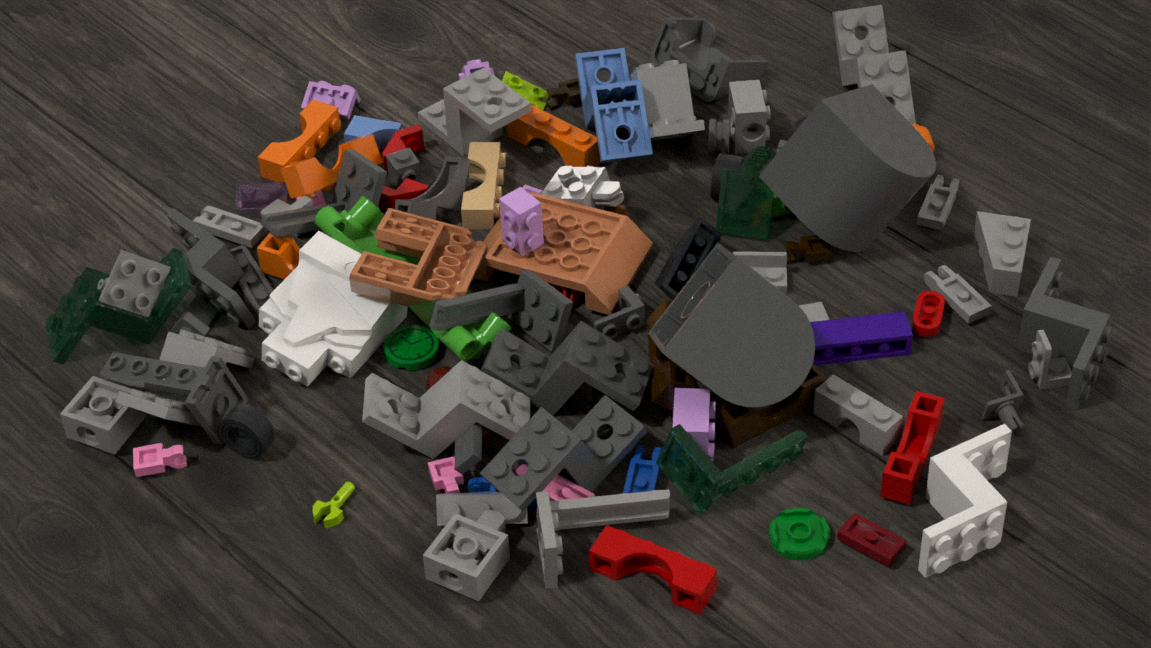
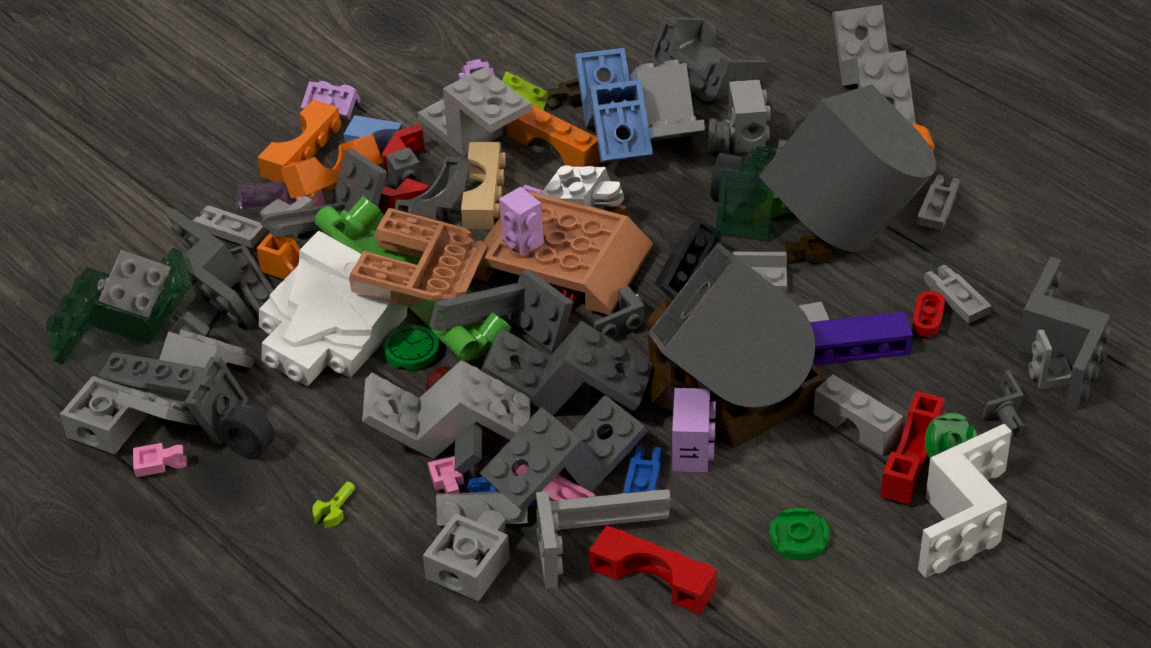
clear green bracket [656,424,808,515] -> none
dark red plate [837,512,907,567] -> none
light grey wedge [974,211,1031,297] -> none
none -> green tile [925,413,977,458]

